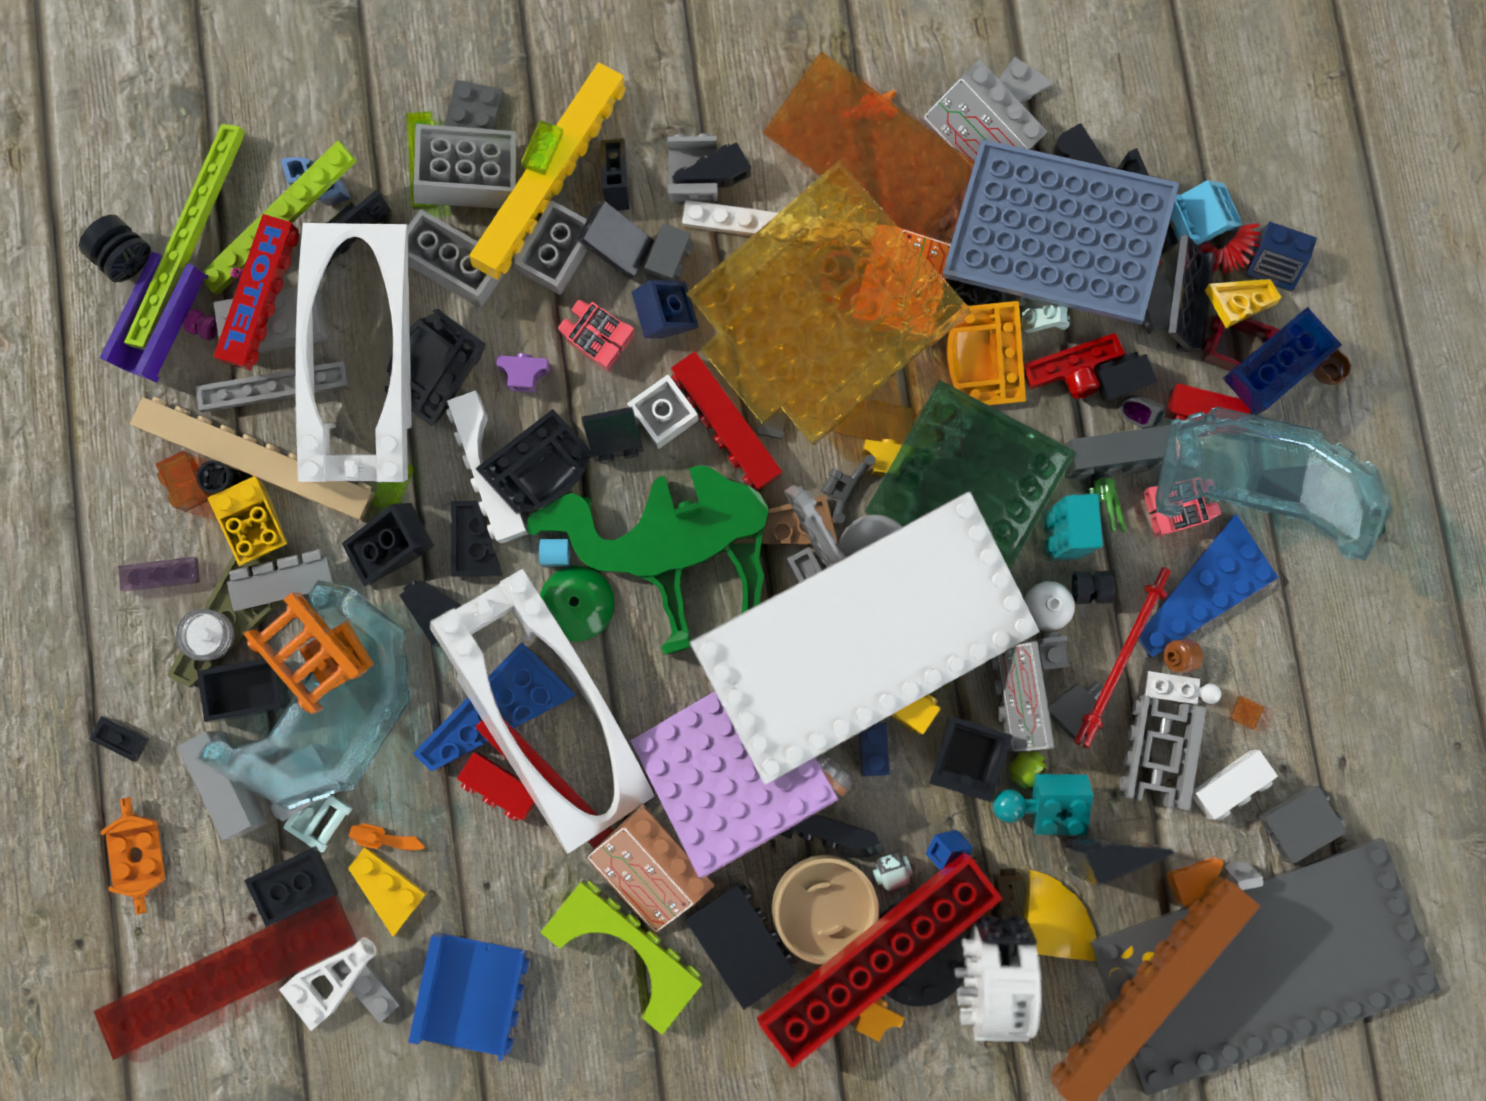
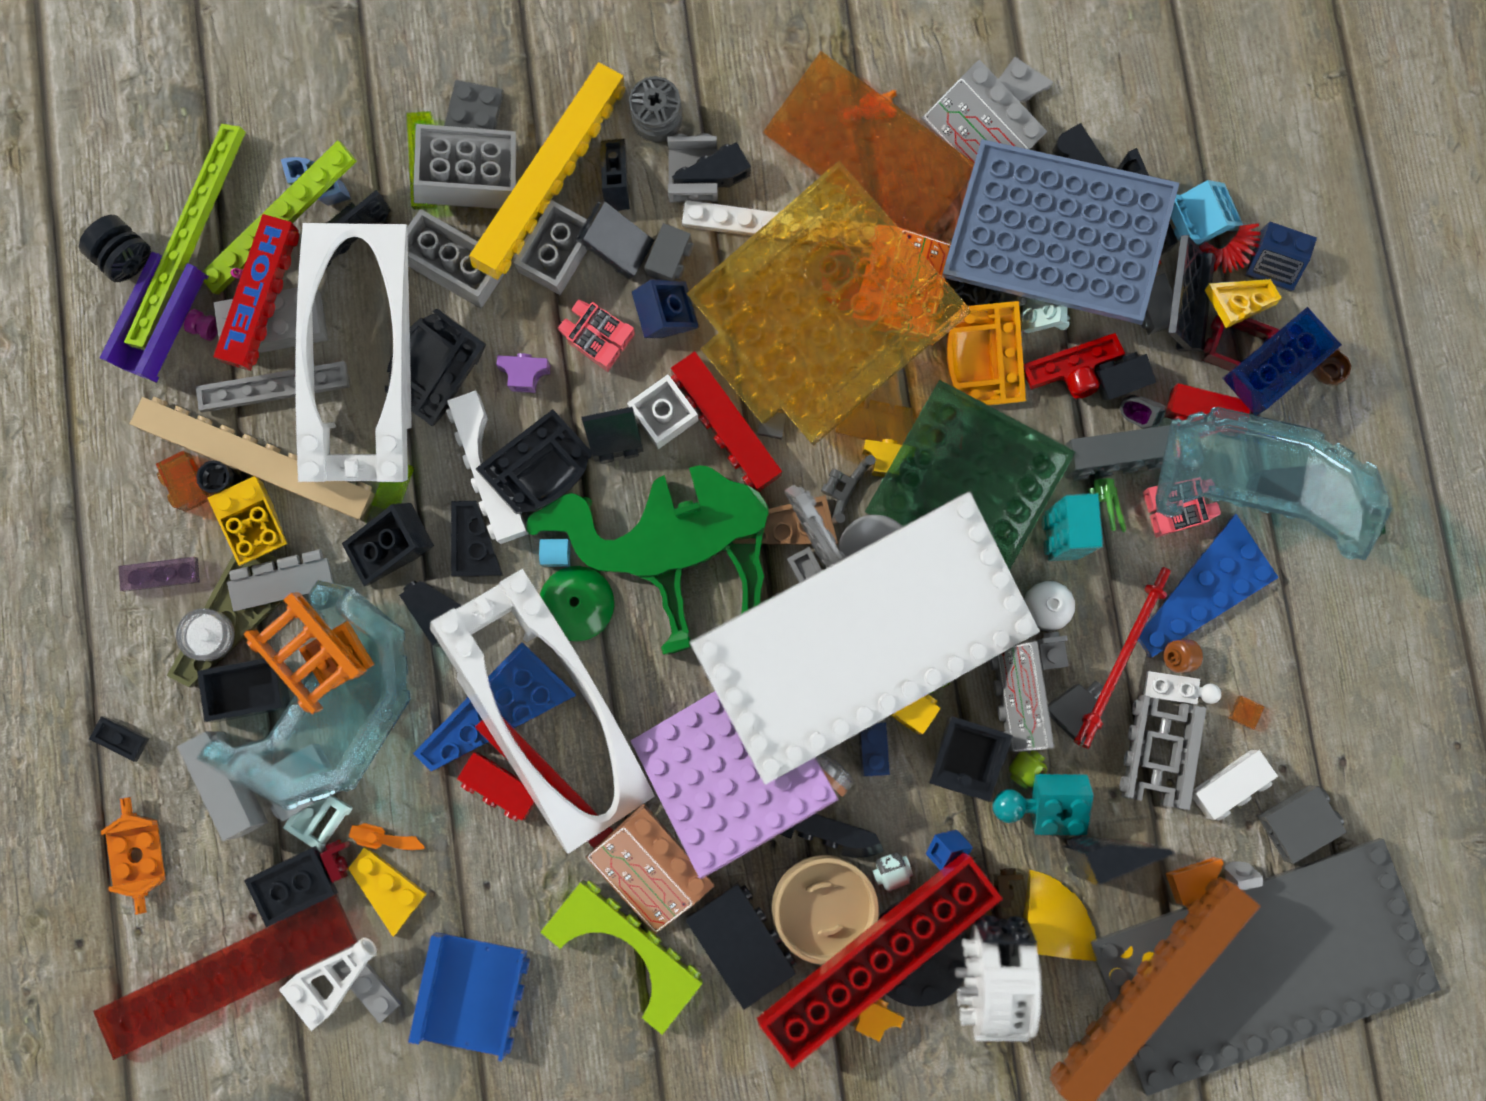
clear neon green plate [521,120,563,175] -> none
black wheel [1072,570,1115,604] -> none
none -> dark red bracket [320,839,352,883]
none -> dark grey wheel [629,76,683,143]

